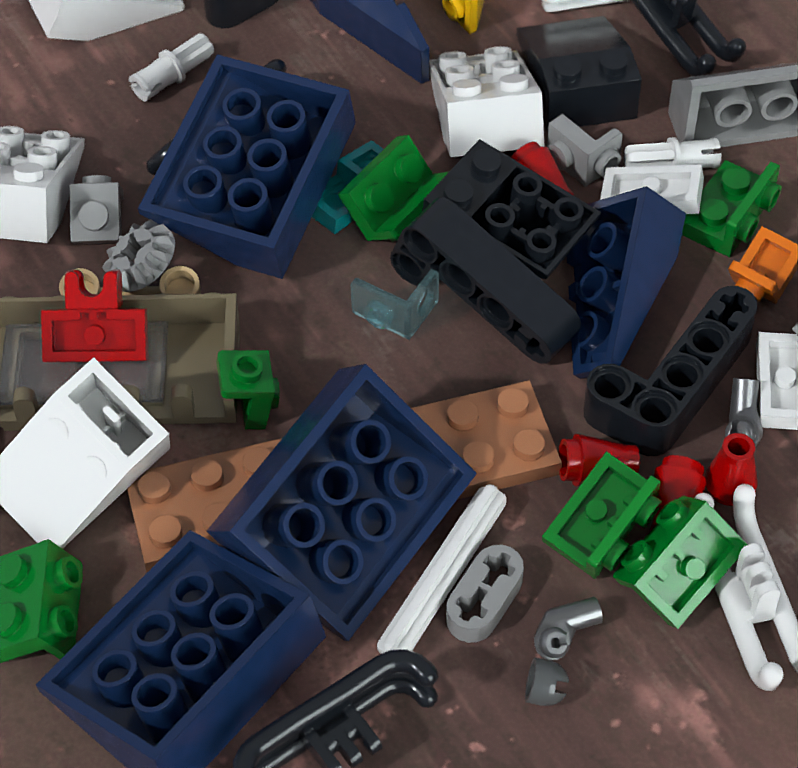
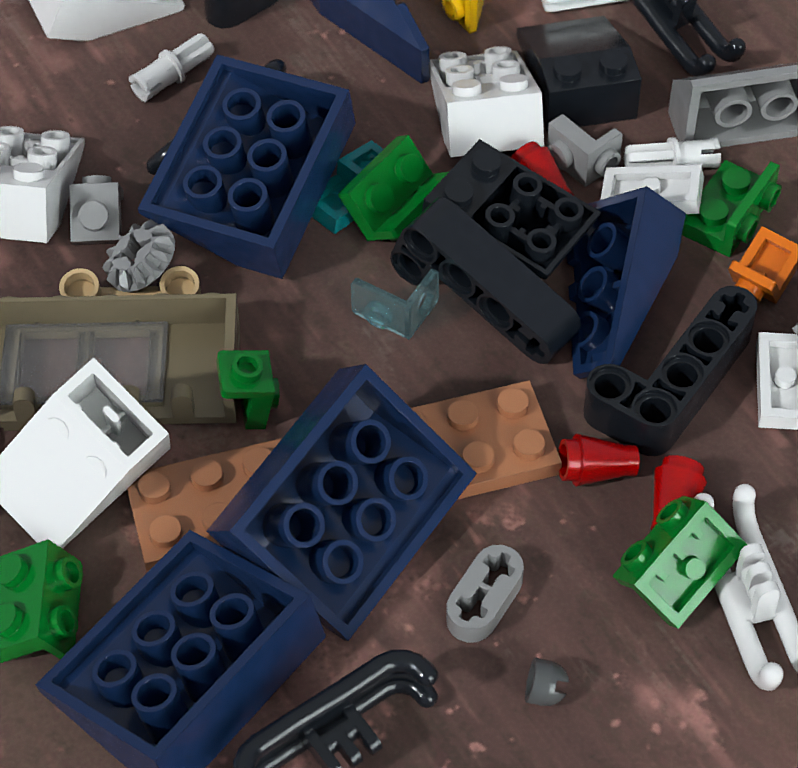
red plate [41,269,148,362] -> none
white axle [377,484,507,654] -> none
flat silver arm [534,596,603,660] -> none
green bracket [542,451,662,579] -> none
red cone [704,433,758,506] -> none
flat silver arm [725,378,763,446] -> none

